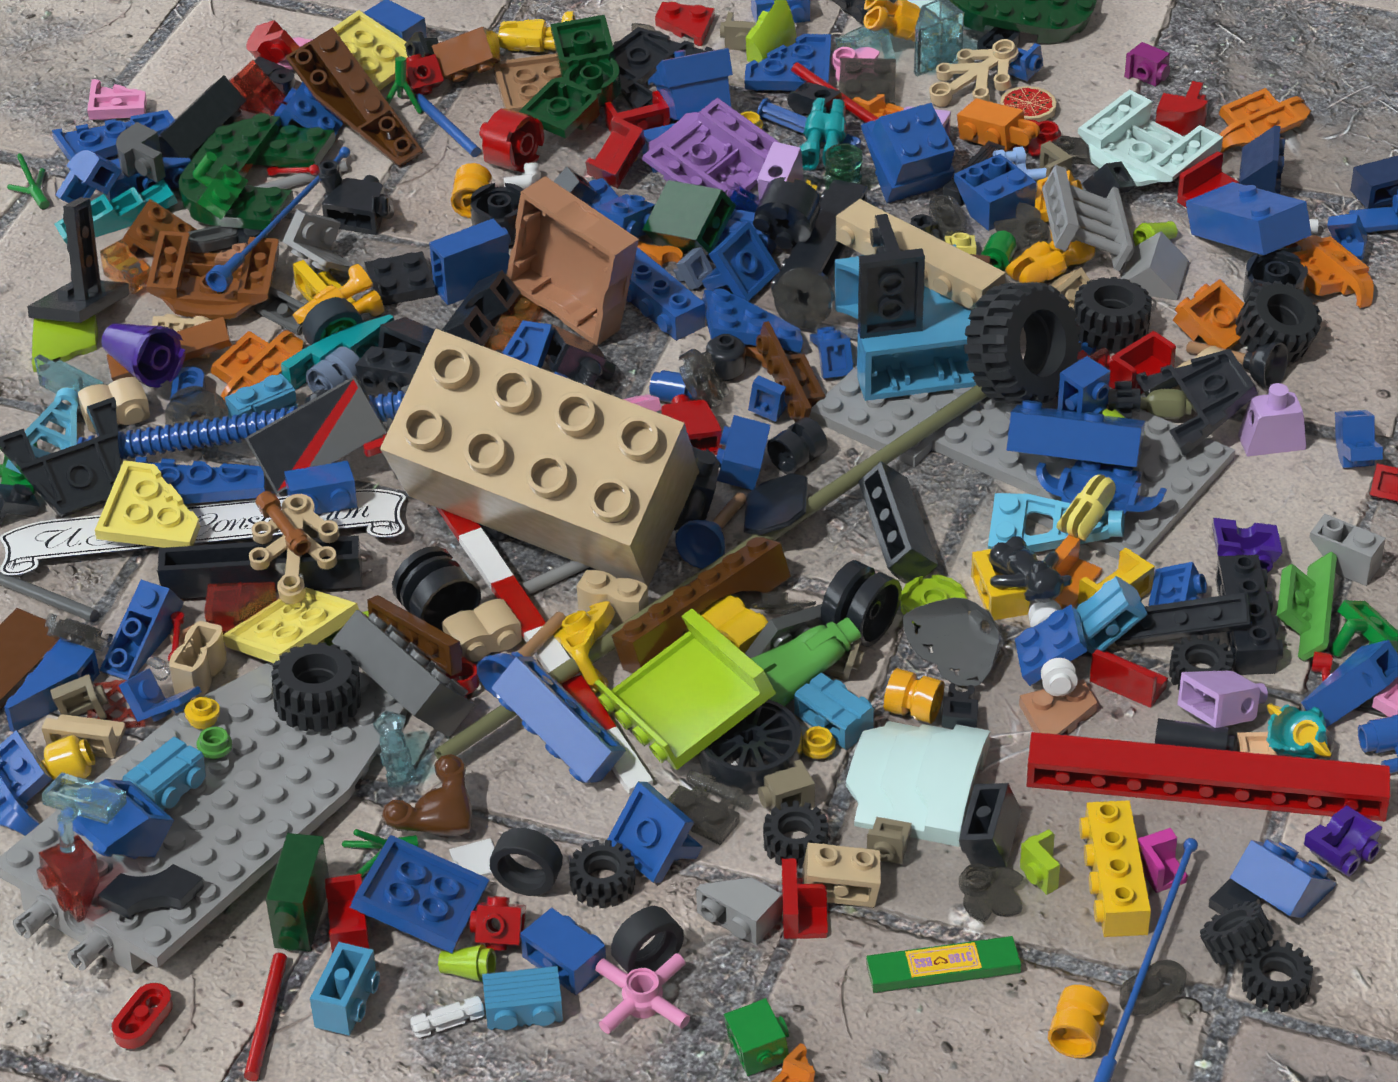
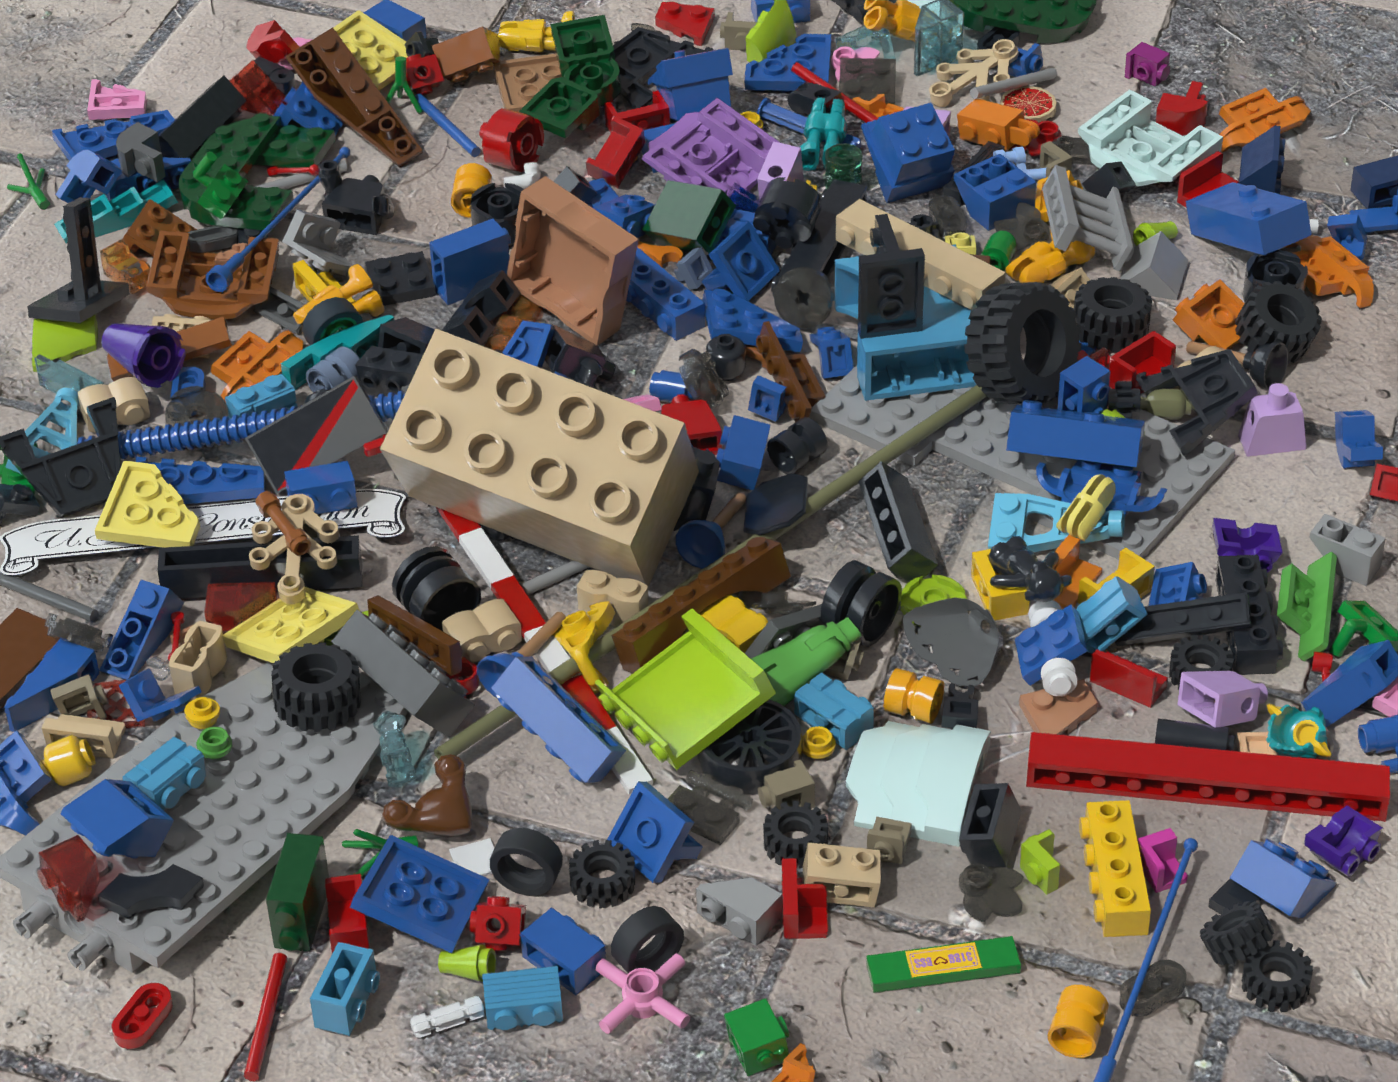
clear light blue plate [42,772,127,853] -> none
none -> light grey bar [970,68,1057,99]

